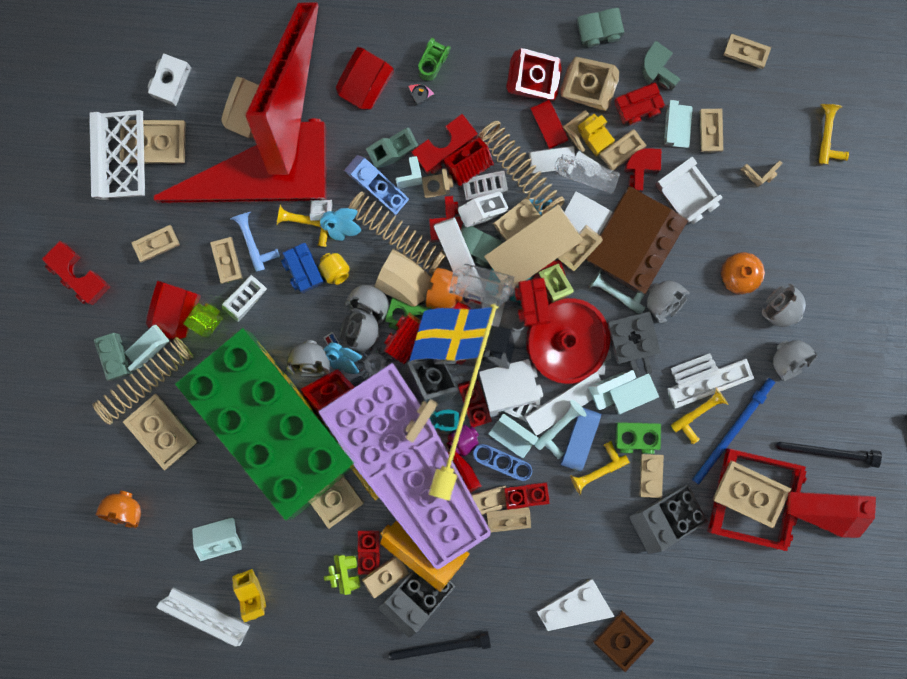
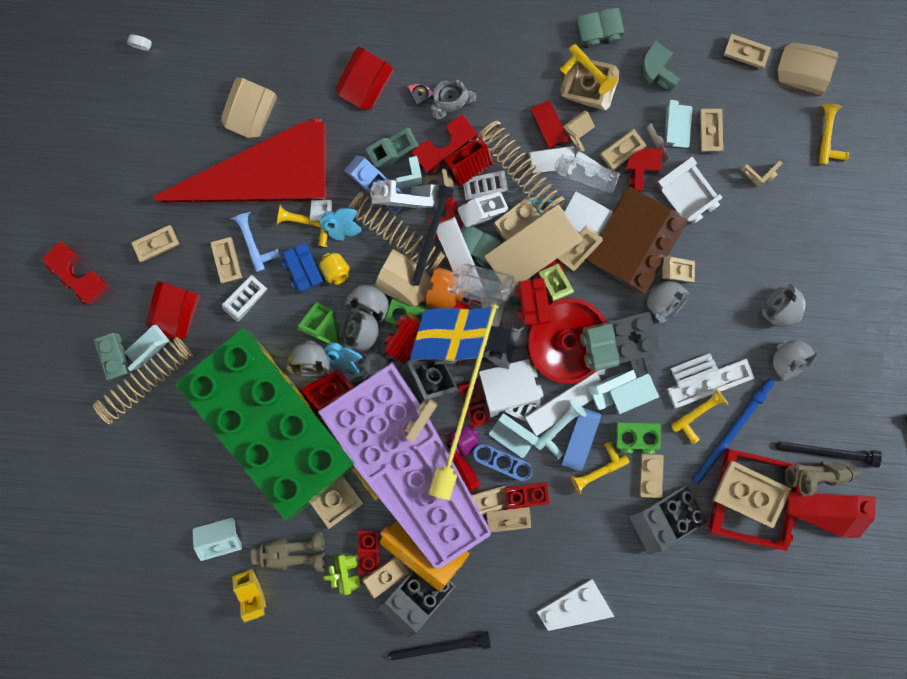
white fence [90,110,145,200] -> none
orange cylinder [96,491,141,528] -> none
tan plate [120,120,186,164] -> none
tan plate [123,394,198,470] -> none
white brick [147,53,191,106] -> none
white fence [157,588,250,647] -> none
clear neon green brick [184,302,223,339] -> none
red slope [245,2,319,175] -> none
bright green piece [418,38,451,81] -> none
teal brick [429,410,459,431] -> none
red slope [506,48,562,100] -> none
yellow brick [577,113,615,157] -> none
light aqua piece [588,270,650,314] -> none
reddish brown tile [593,610,654,672] -> none
red brick [614,83,665,126] -> none
orange cylinder [720,252,765,295] -> none
none -> white piece [127,34,152,51]
none -> dark tan piece [251,532,325,573]
none -> bright green slope [297,302,340,344]
none -> white panel [370,180,438,209]
none -> black piece [411,184,455,286]
none -> light grey hair [431,80,476,119]
none -> yellow piece [559,44,617,94]
none -> sand green brick [580,322,619,371]
none -> white sticker [646,124,670,162]
none -> tan plate [662,257,695,283]
none -> tan slope [777,42,838,96]
none -> dark tan piece [785,461,860,497]

